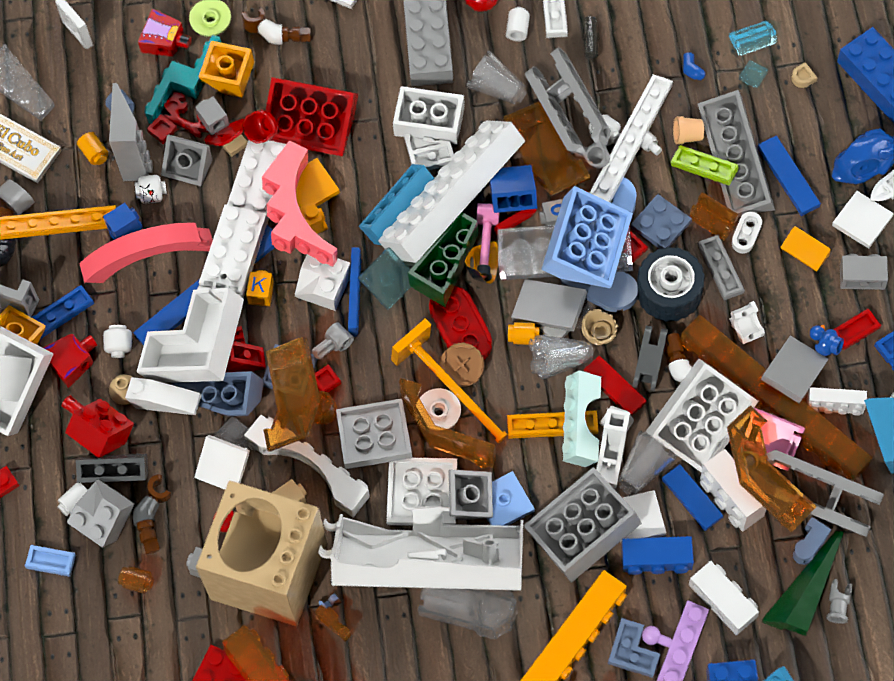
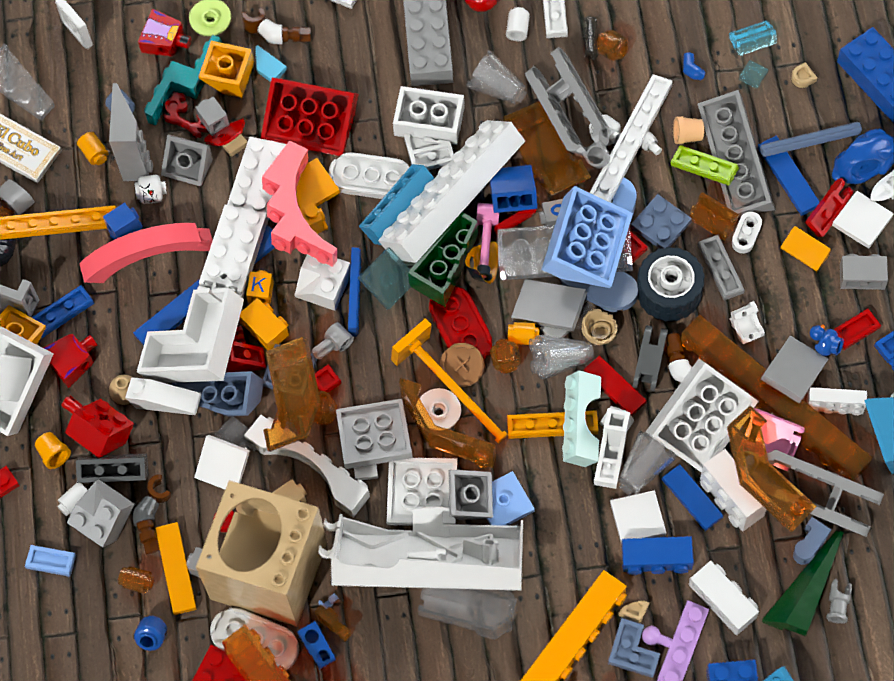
white head [103,325,132,358] -> none
red plate [147,114,178,144] -> none
red hair [243,110,277,144] -> none
light grey slope [524,467,642,583] -> none
none -> light orange piece [34,432,71,469]
none -> blue head [134,616,167,651]
none -> light orange tile [155,522,197,615]
none -> tile [210,608,299,673]
none -> light orange piece [239,298,289,352]
none -> medium azure tile [255,45,287,82]
none -> blue leg [297,621,336,670]
none -> white tile [329,153,409,199]
none -> white tile [354,464,378,480]
none -> clear orange head [490,339,521,374]
none -> clear orange head [597,30,628,61]
none -> tan tile [619,601,650,624]
none -> sand blue axle [760,122,862,157]
none -> red hinge [805,178,853,237]

